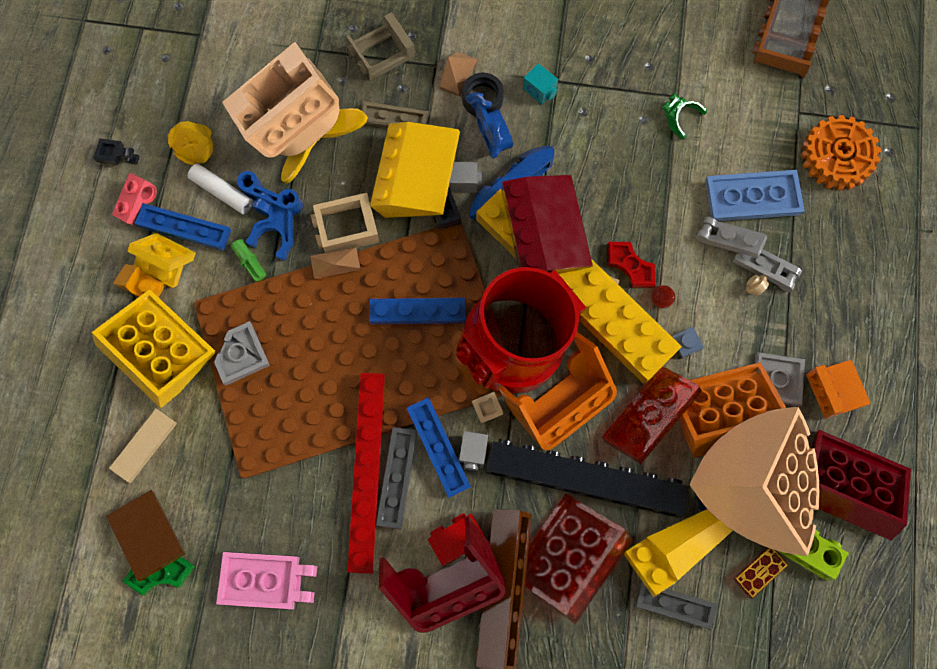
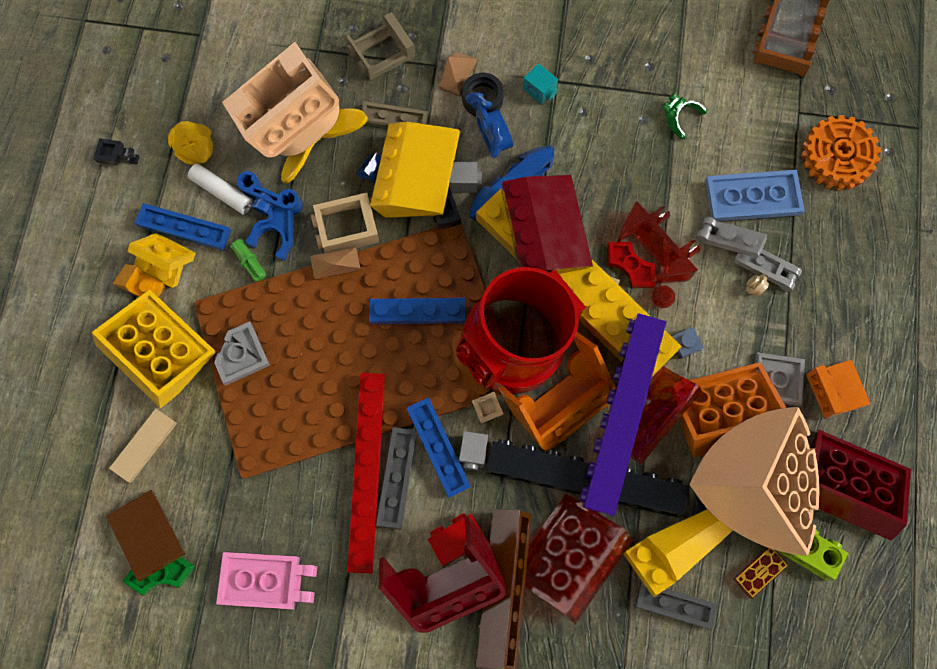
coral plate [112,173,157,225] -> none
none -> blue tile [356,153,381,184]
none -> dark purple brick [580,313,667,516]
none -> clear red hose [617,201,701,283]

